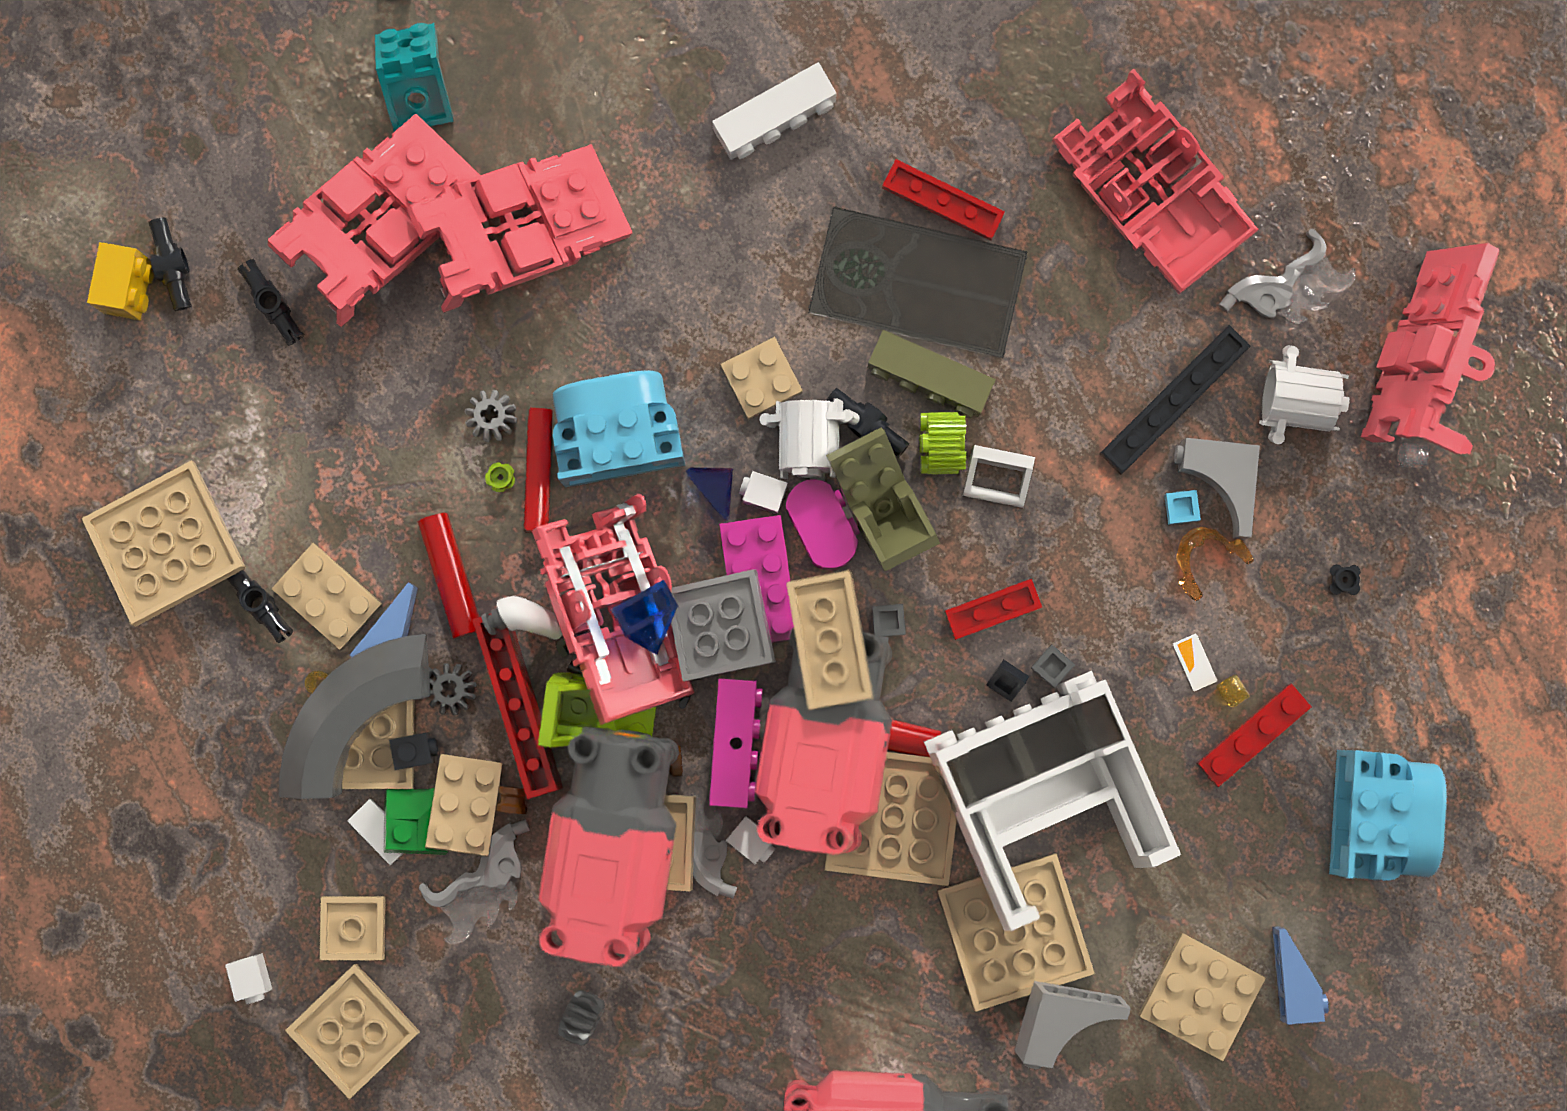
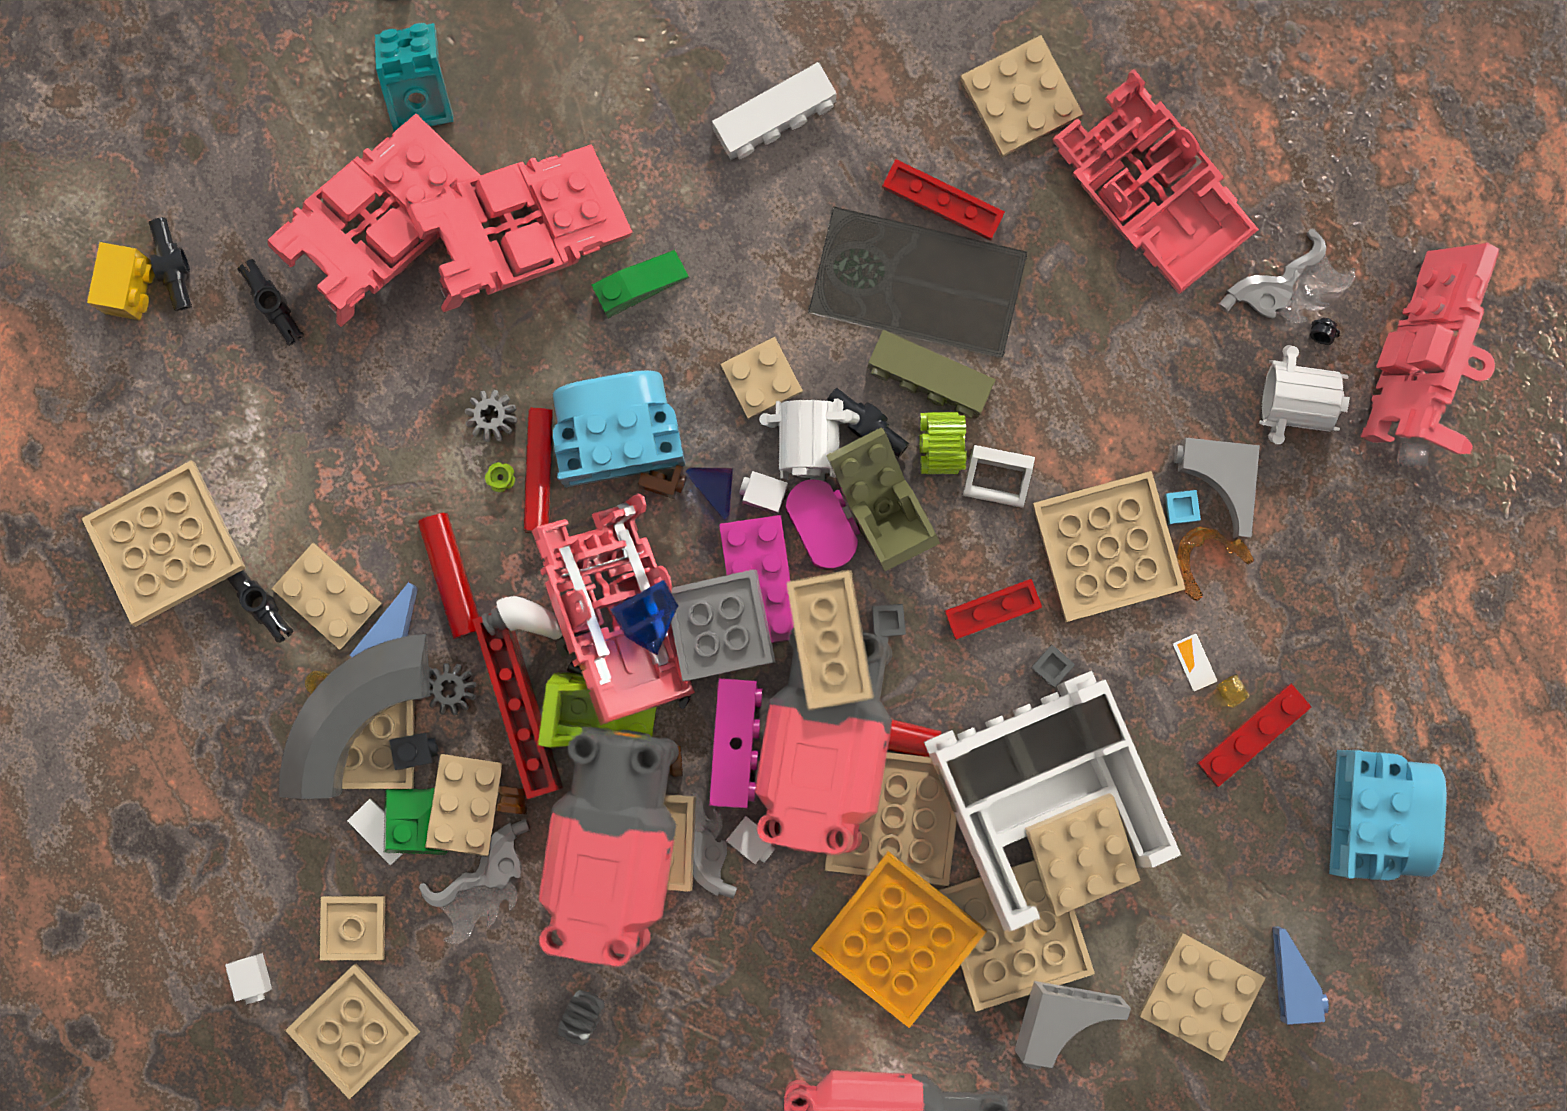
black plate [986,659,1029,702] -> none
black tile [1099,325,1251,475] -> none
black plate [1329,564,1361,595] -> none
none -> green slope [591,250,689,318]
none -> reddish brown bracket [638,465,687,499]
none -> light orange plate [811,851,987,1028]
none -> tan plate [960,35,1083,157]
none -> tan plate [1025,793,1140,916]
none -> tan plate [1032,471,1185,622]
none -> black plate [1310,318,1340,345]

